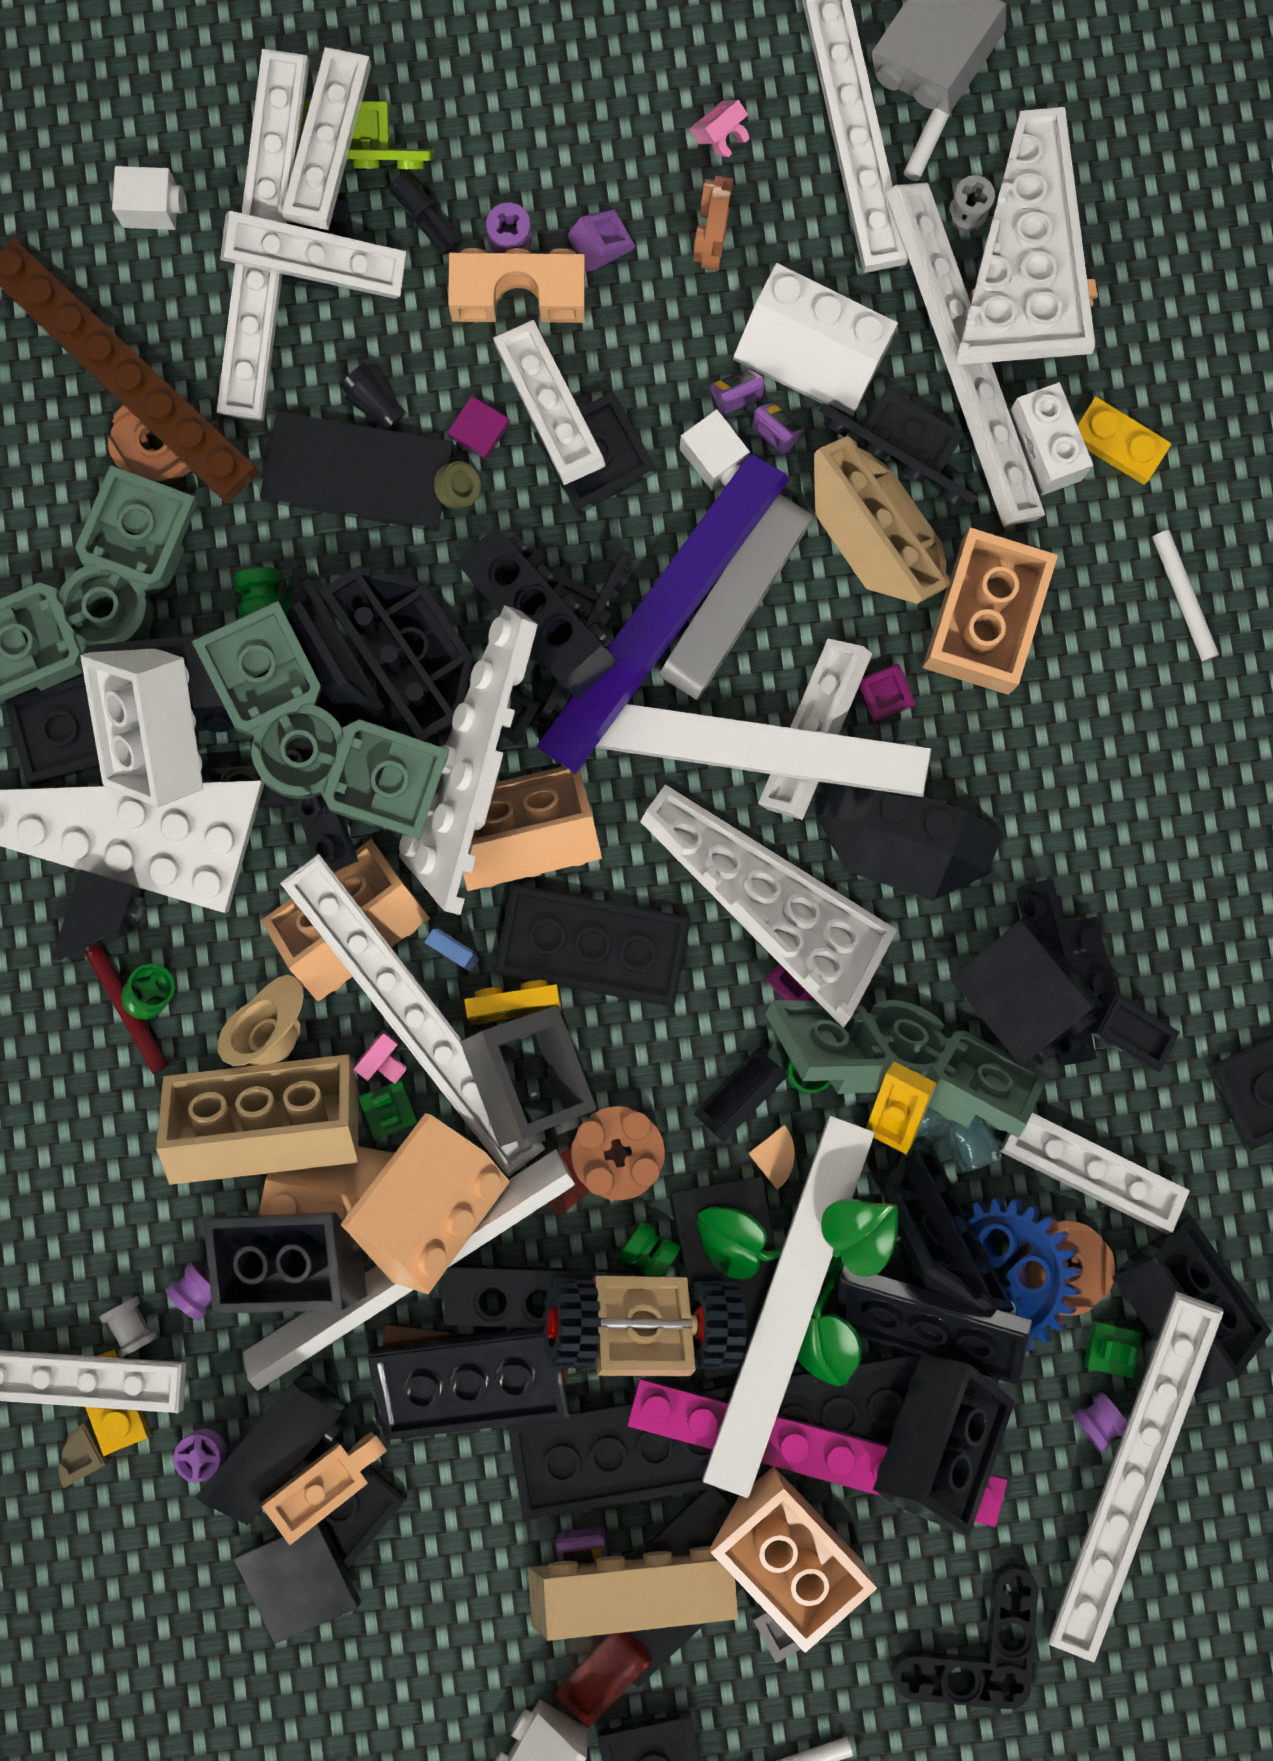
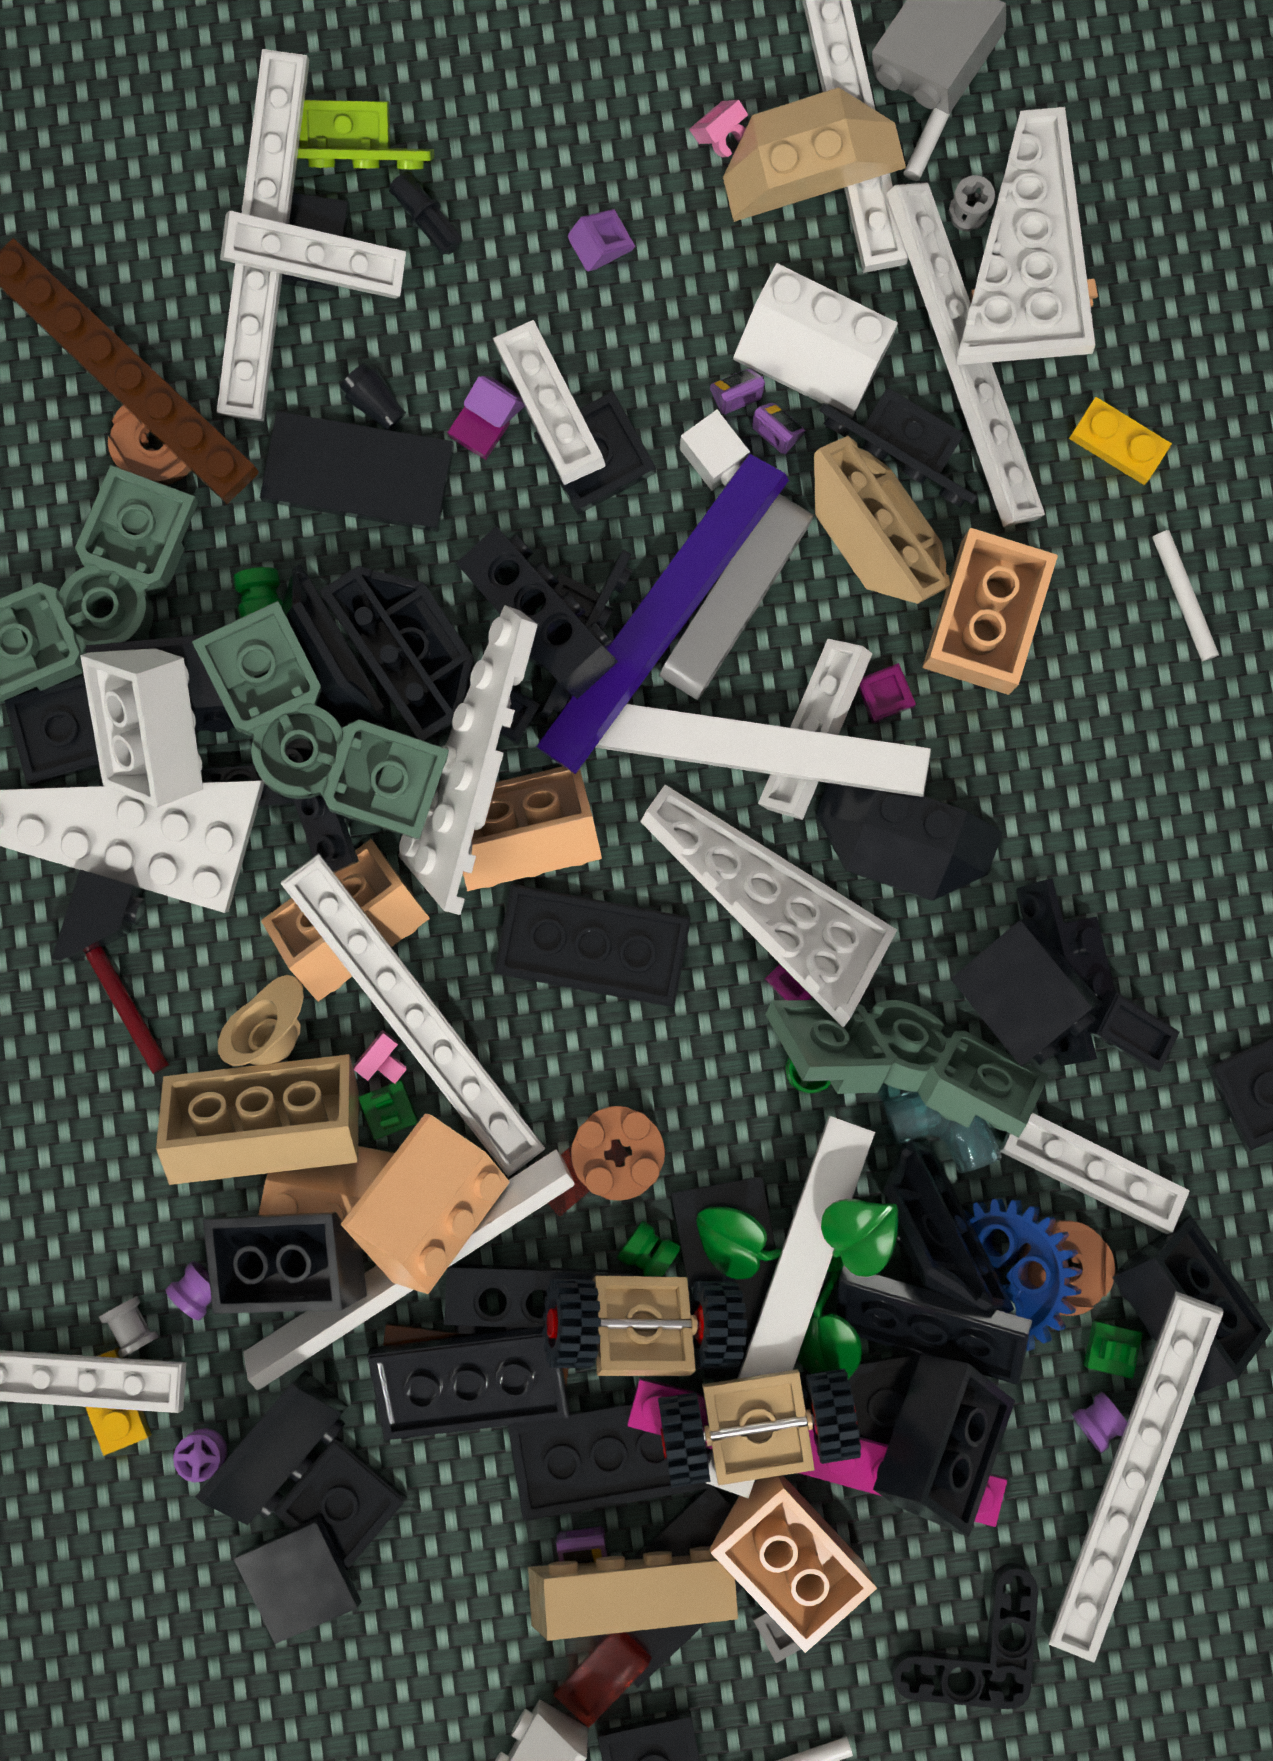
dark tan tile [58,1421,109,1488] -> none
white brick [112,166,184,230] -> none
green wheel [120,963,175,1020] -> none
light nougat plate [260,1432,387,1545] -> none
white plate [282,47,371,230] -> none
medium blue tile [424,928,480,972] -> none
olive tile [434,461,481,509] -> none
light nougat arch [448,248,585,323] -> none
dark grey window [460,1005,597,1150] -> none
yellow plate [465,980,562,1026] -> none
medium lavender wheel [486,202,532,253] -> none
nougat plate [693,175,733,271] -> none
black tile [694,1048,788,1143] -> none
light nougat tile [748,1124,795,1190] -> none
yellow plate [866,1061,937,1154] -> none
white brick [1009,382,1093,496] -> none
none -> medium lavender slope [464,376,525,428]
none -> plate [658,1369,861,1488]
none -> tan wedge [723,87,906,222]

